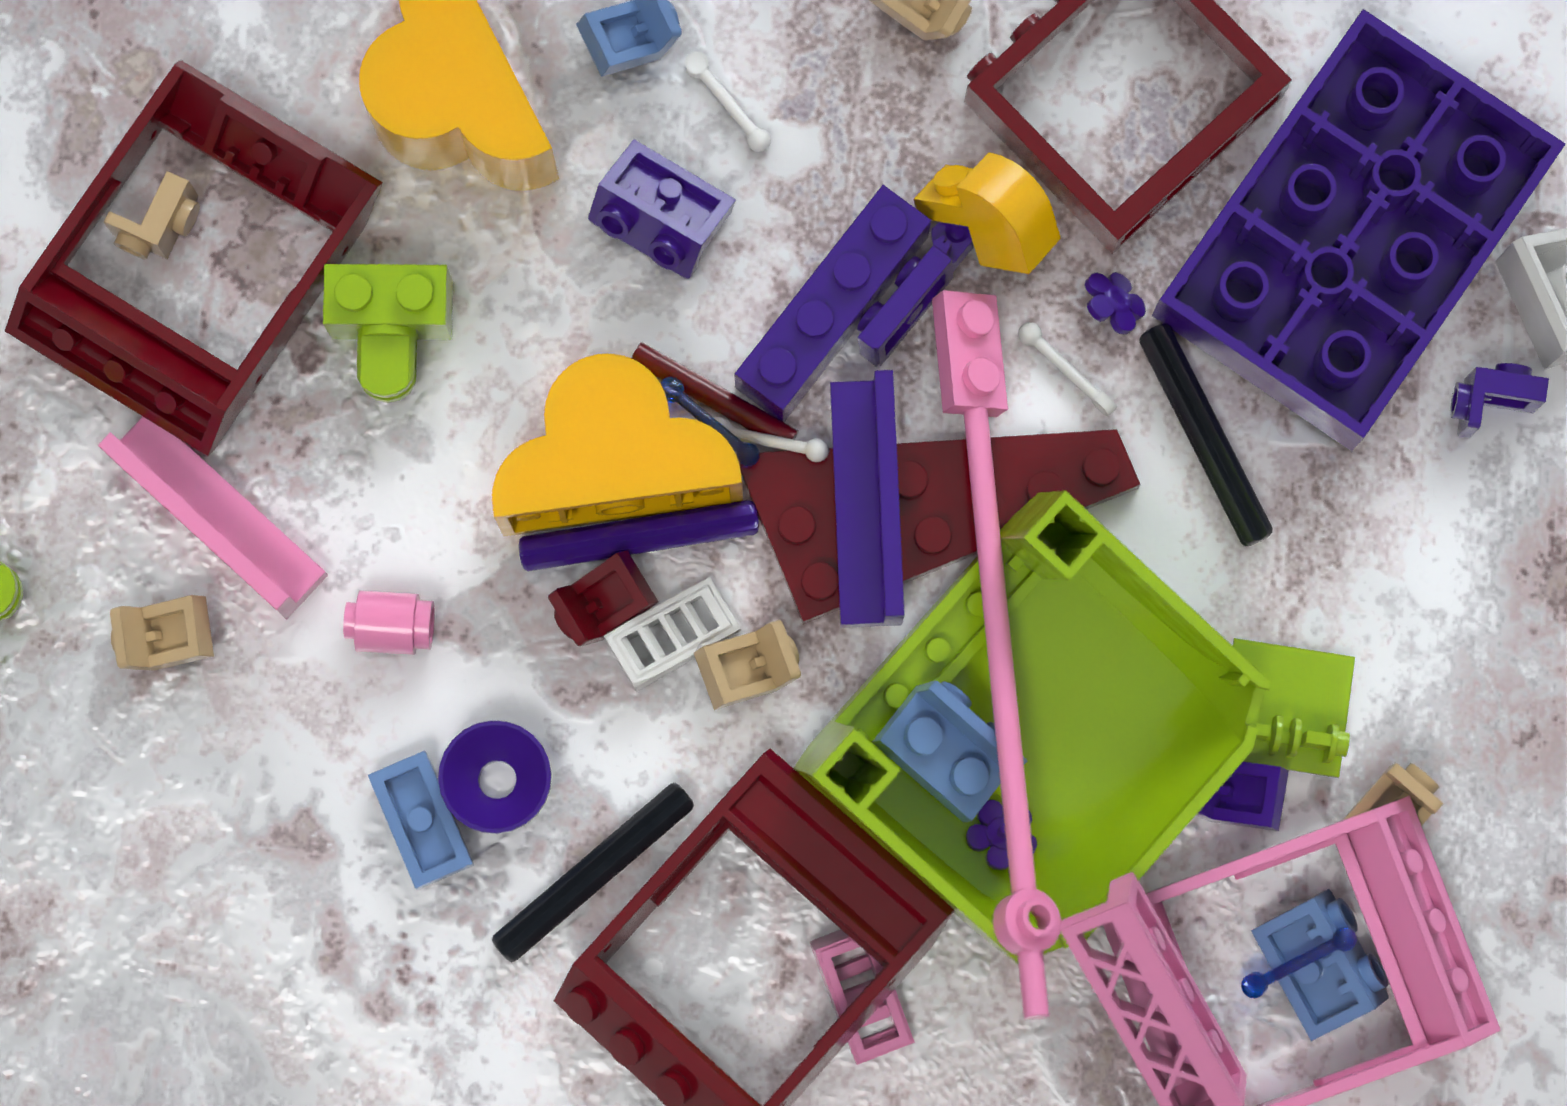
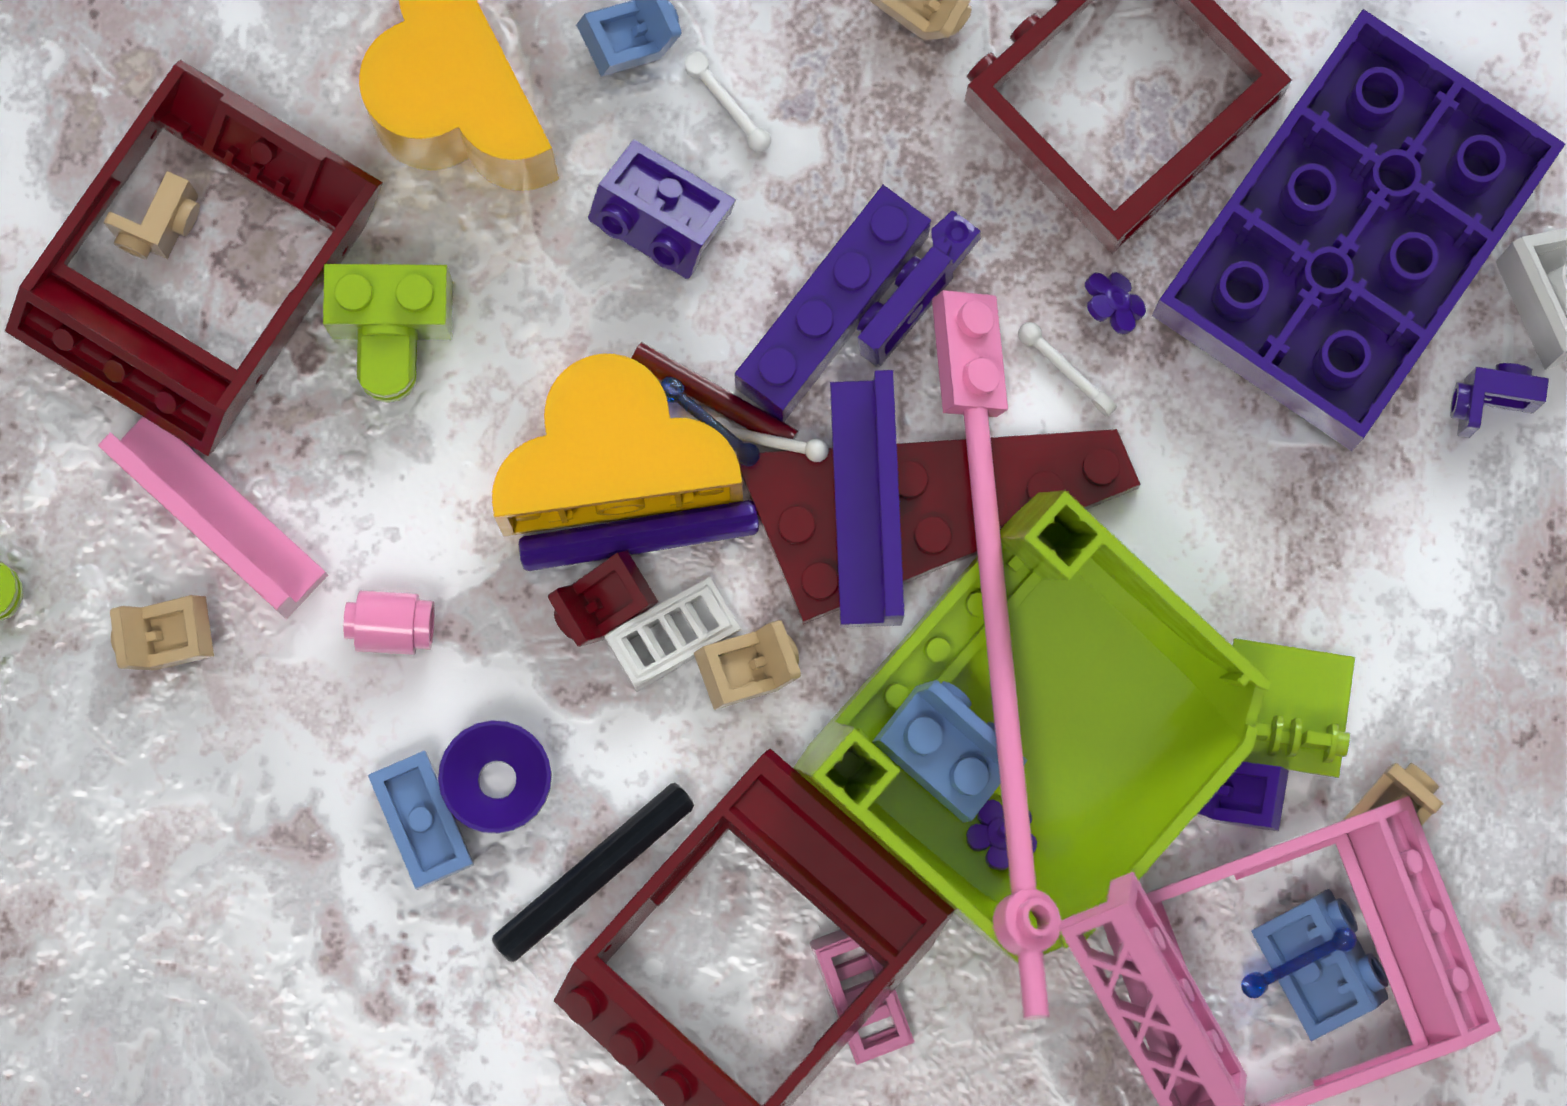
yellow brick [913,152,1061,274] -> none
black axle [1140,323,1273,547] -> none

